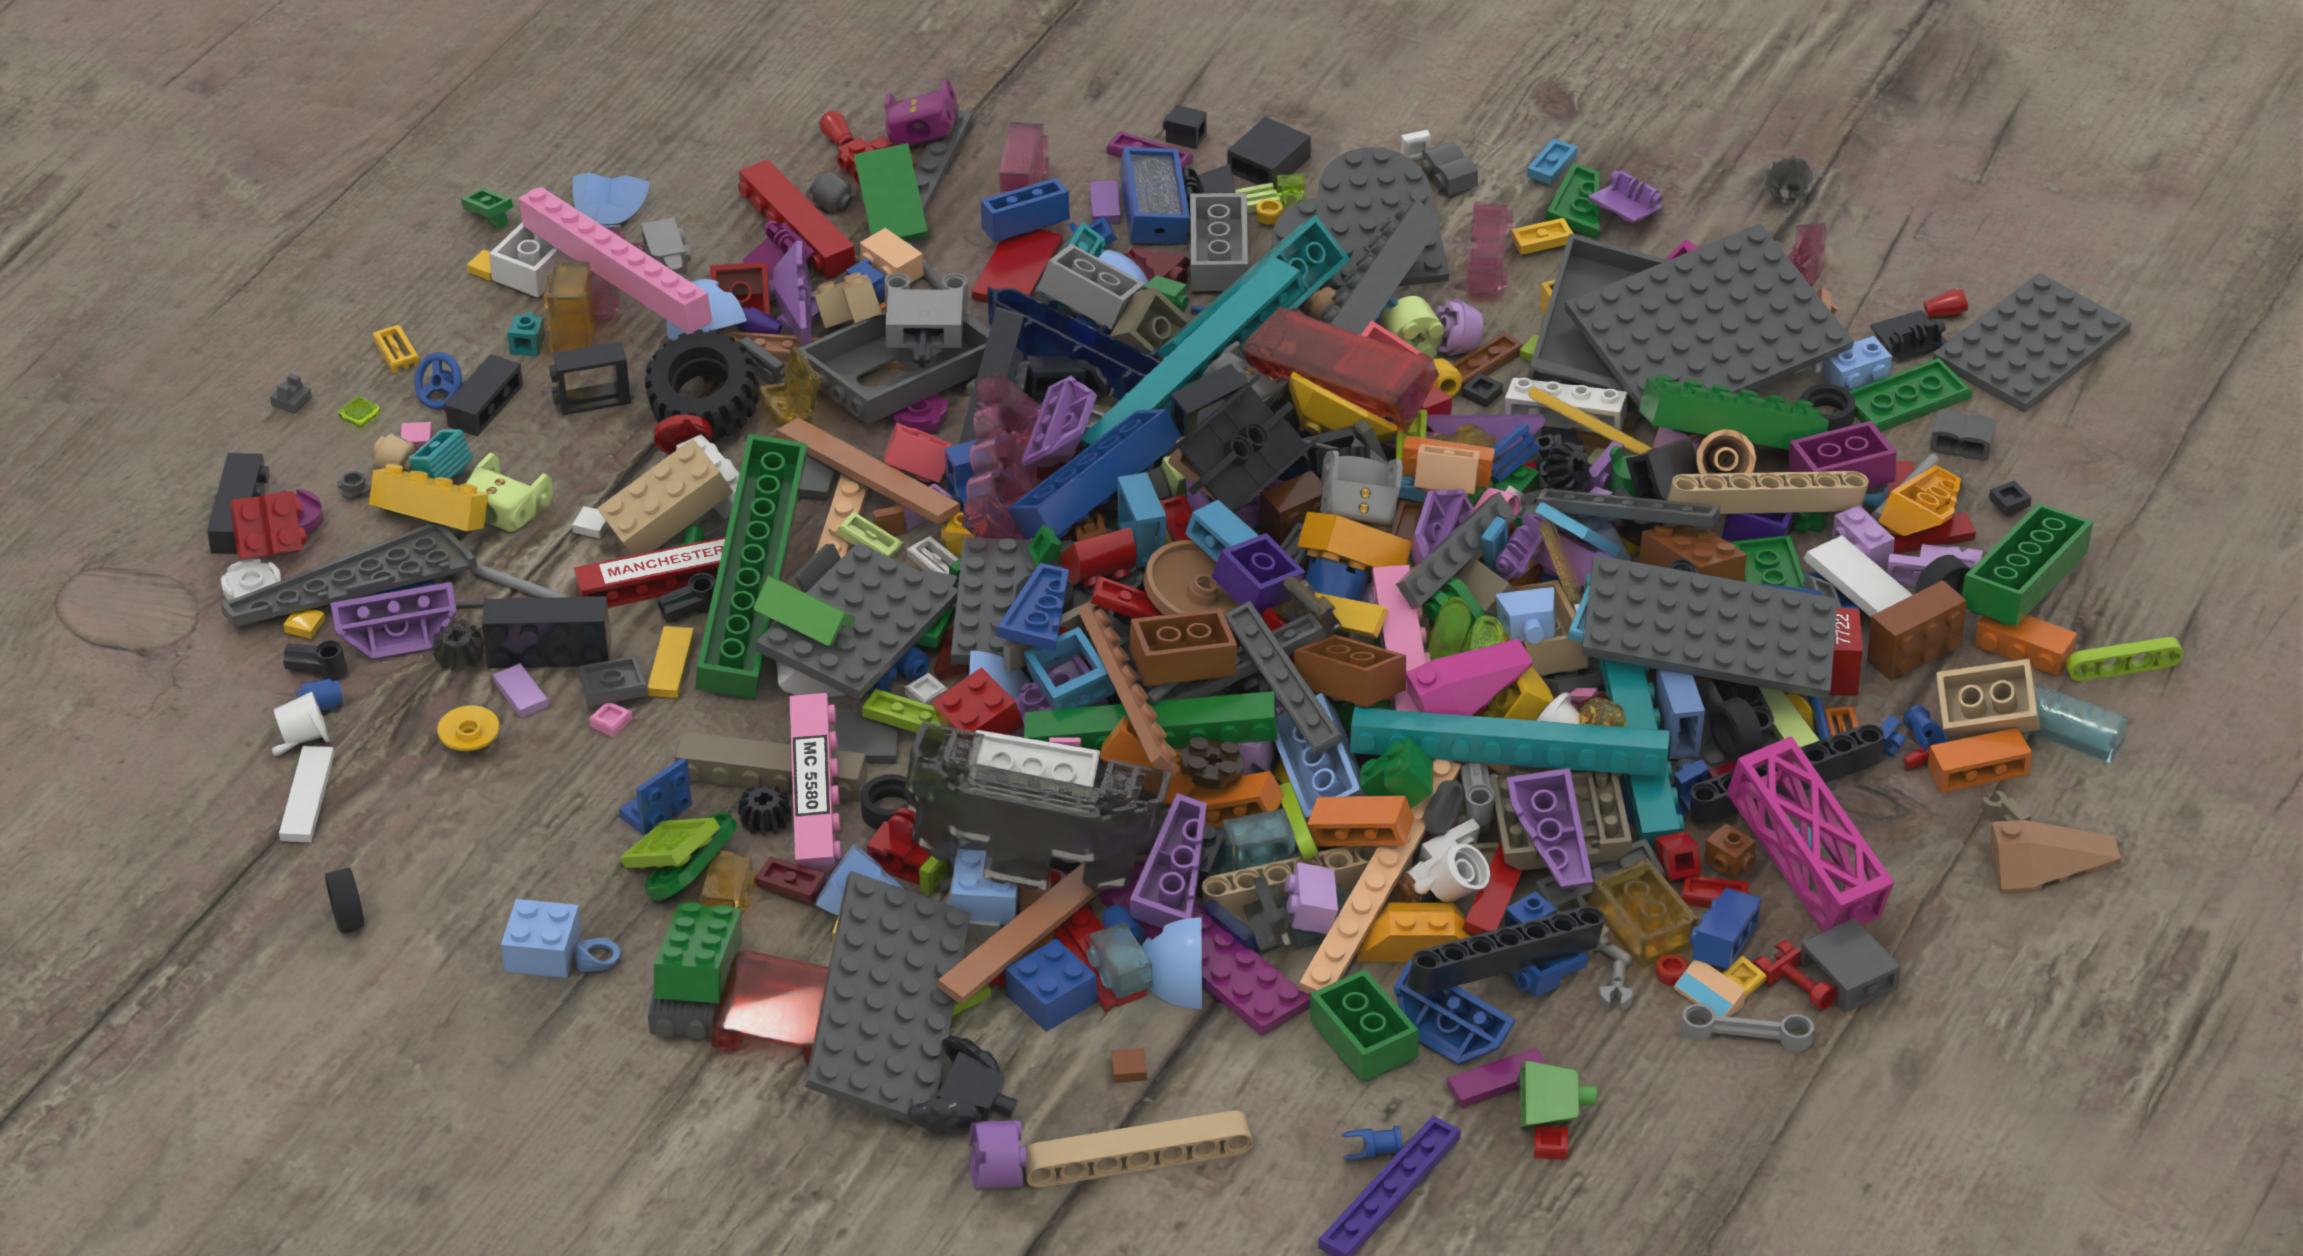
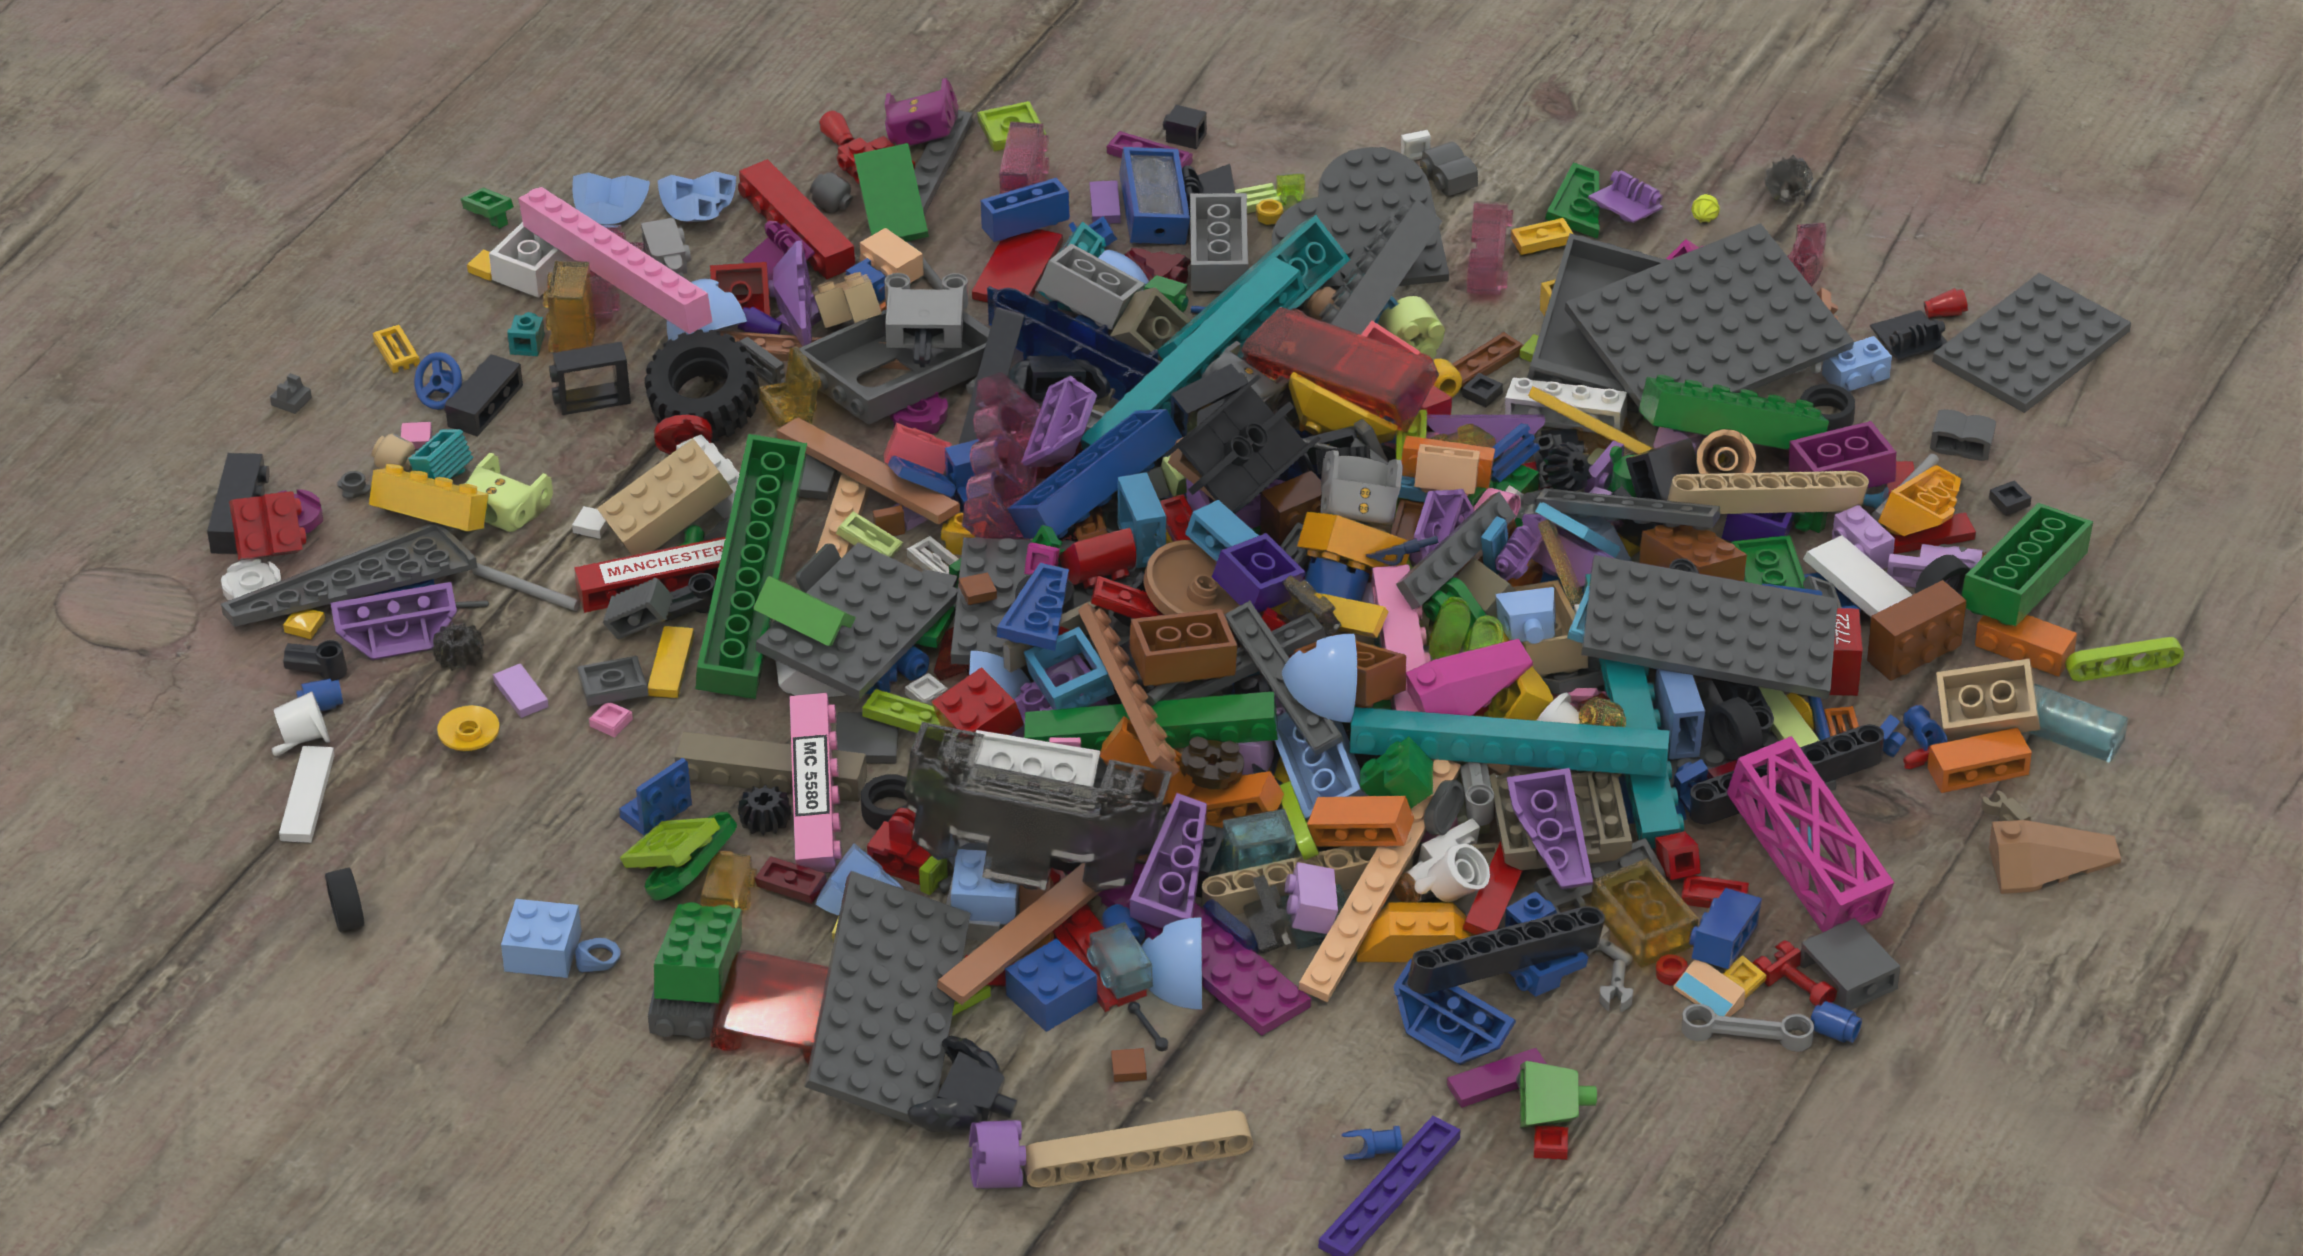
clear neon green tile [338,395,380,428] -> none
black brick [482,596,611,669] -> none
black brick [1227,117,1311,190] -> none
green brick [1310,969,1419,1082] -> none
lavender cone [1435,299,1483,356] -> none
dark azure plate [1527,138,1578,185] -> none
dark orange brick [1704,823,1756,880] -> none
green tile [1849,358,1972,432] -> none
none -> dark grey brick [603,578,674,639]
none -> light blue brick [658,171,736,222]
none -> blue tile [888,455,956,497]
none -> dark orange tile [959,572,997,605]
none -> lime tile [977,101,1046,152]
none -> dark pink tile [1024,542,1060,575]
none -> black hinge [1128,1001,1168,1051]
none -> light blue brick [1282,634,1357,723]
none -> dark blue hand [1365,536,1439,566]
none -> neon yellow plate [1691,194,1720,223]
none -> blue brick [1811,1001,1862,1043]

